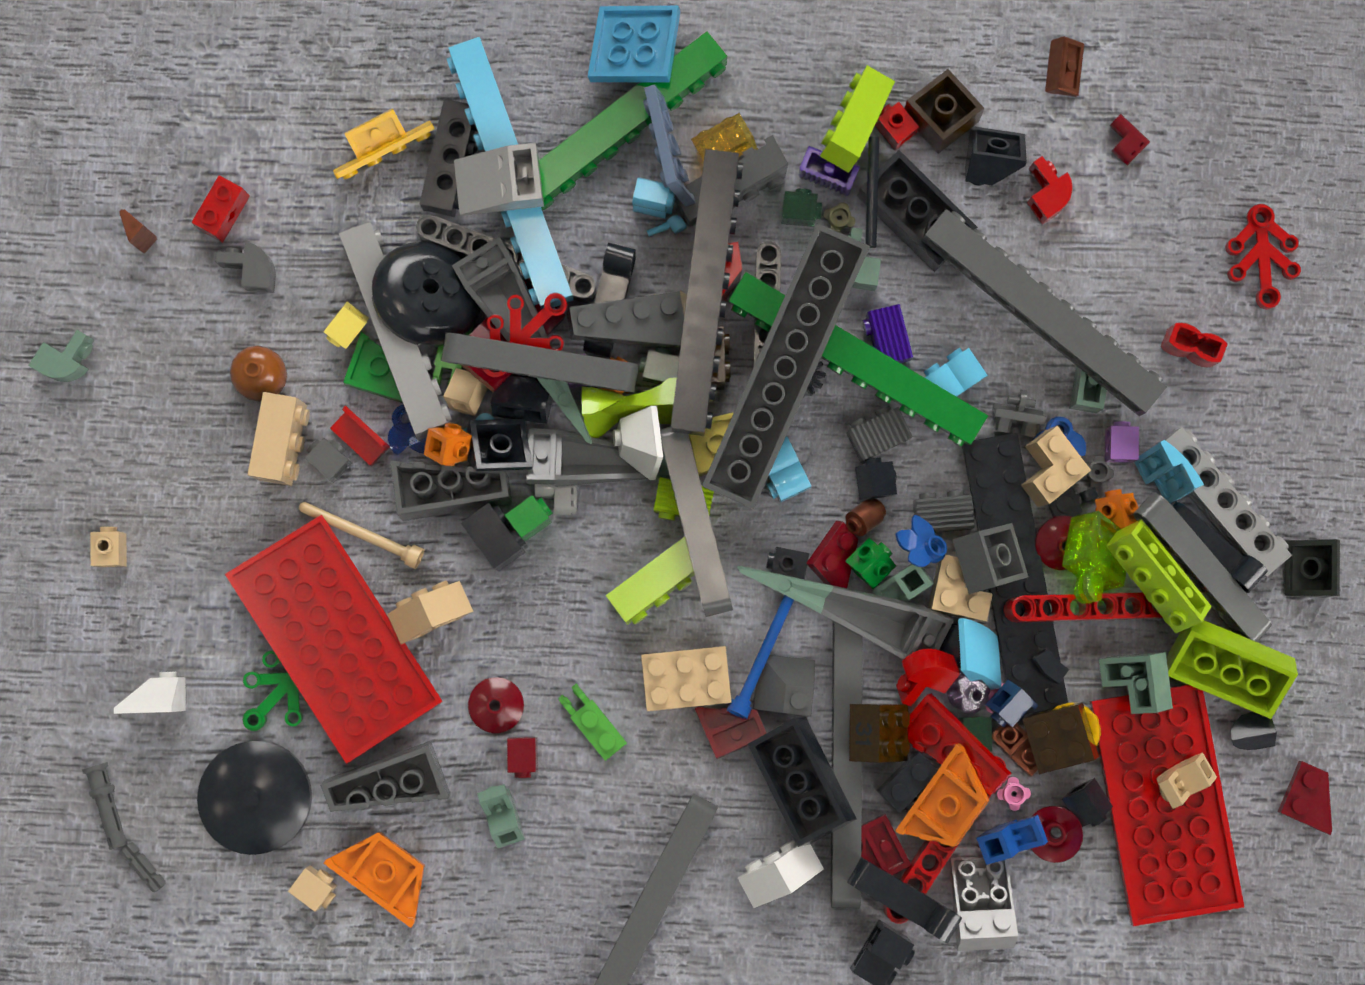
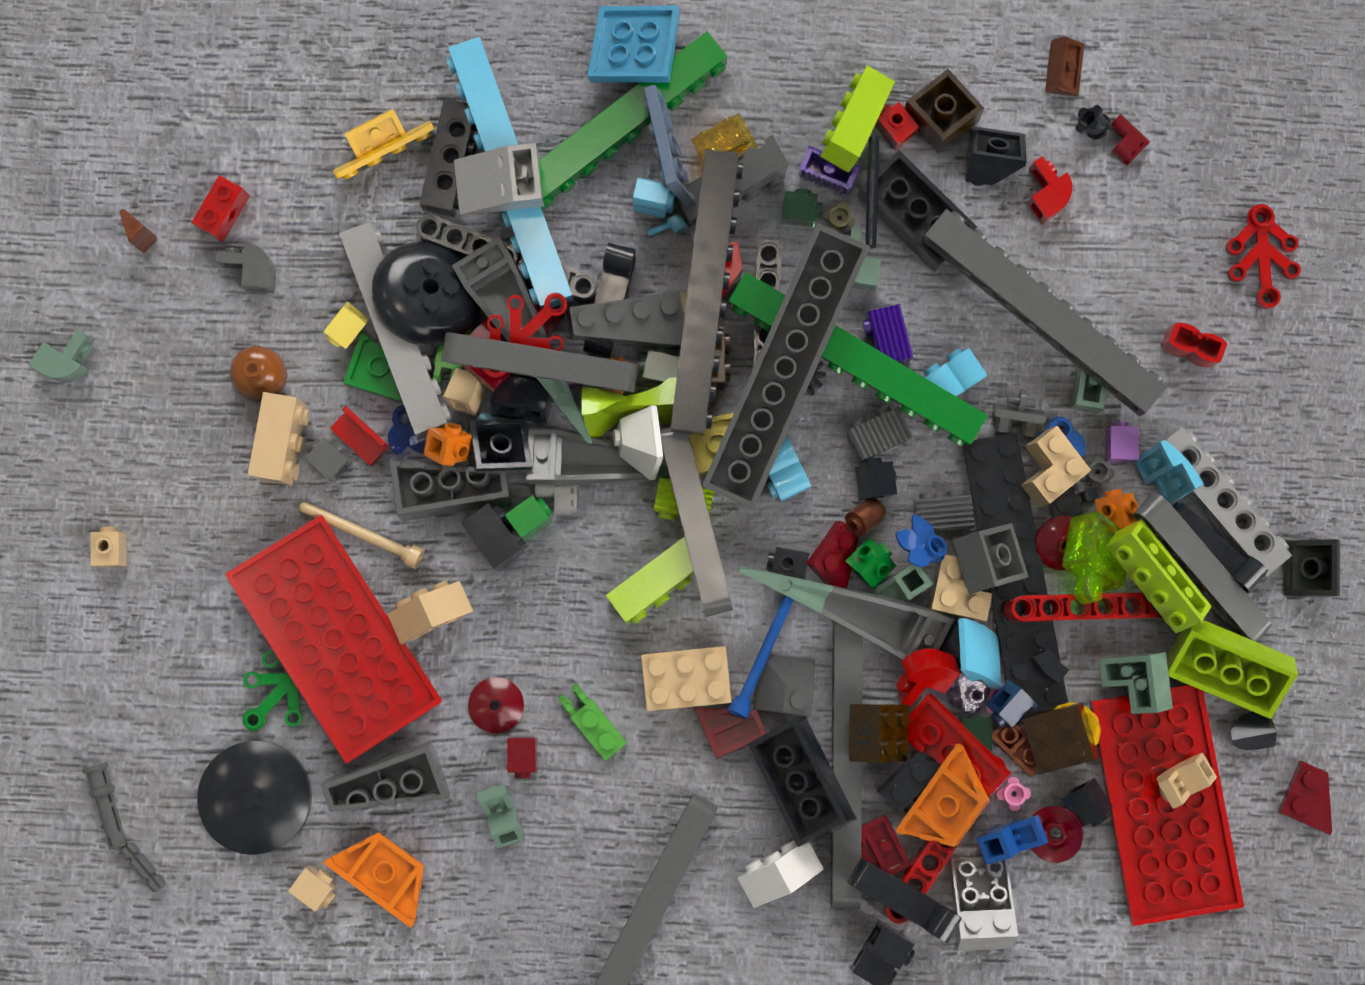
white slope [114,672,186,714] -> none
none -> black brick [1075,105,1111,140]

